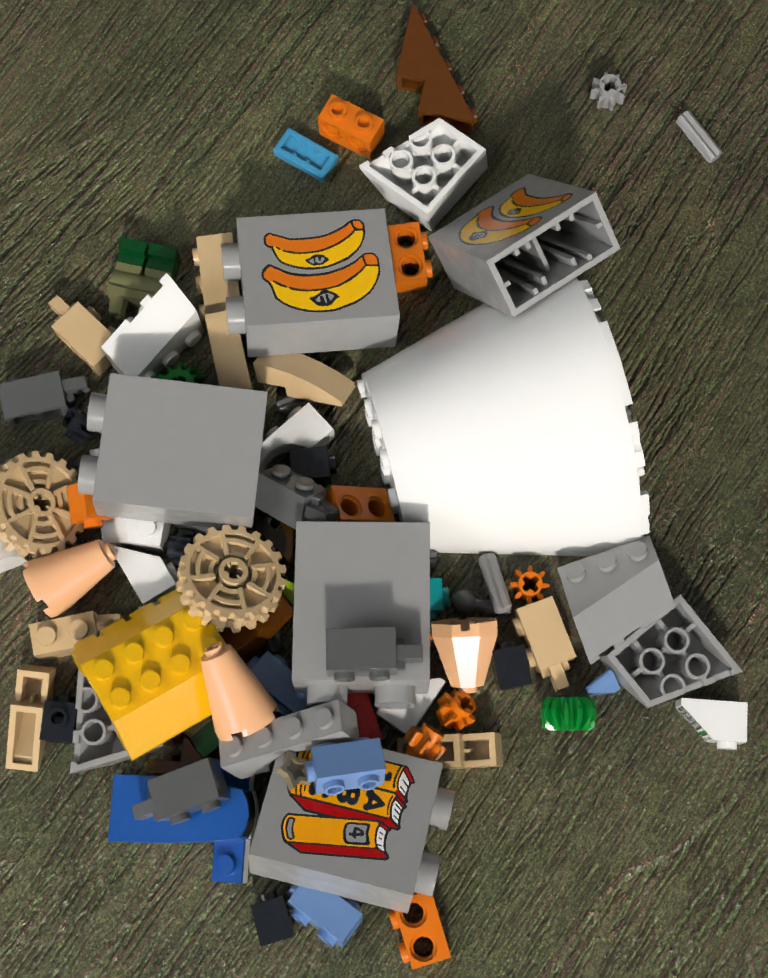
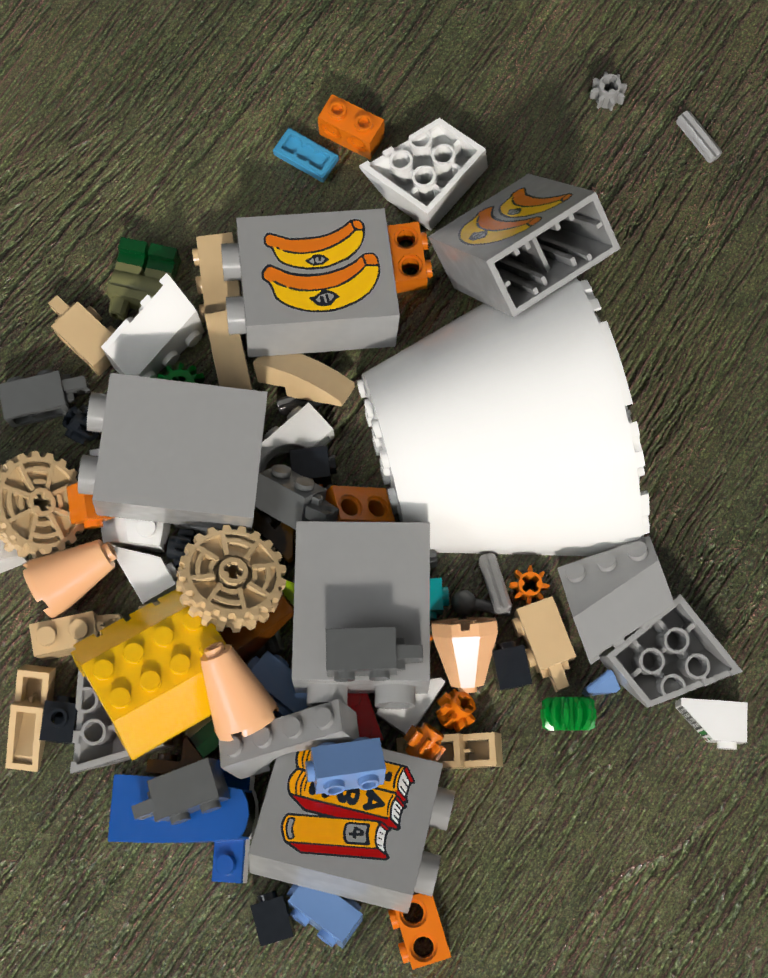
dark tan piece [275,750,312,791] -> none
reddish brown slope [396,5,478,135] -> none

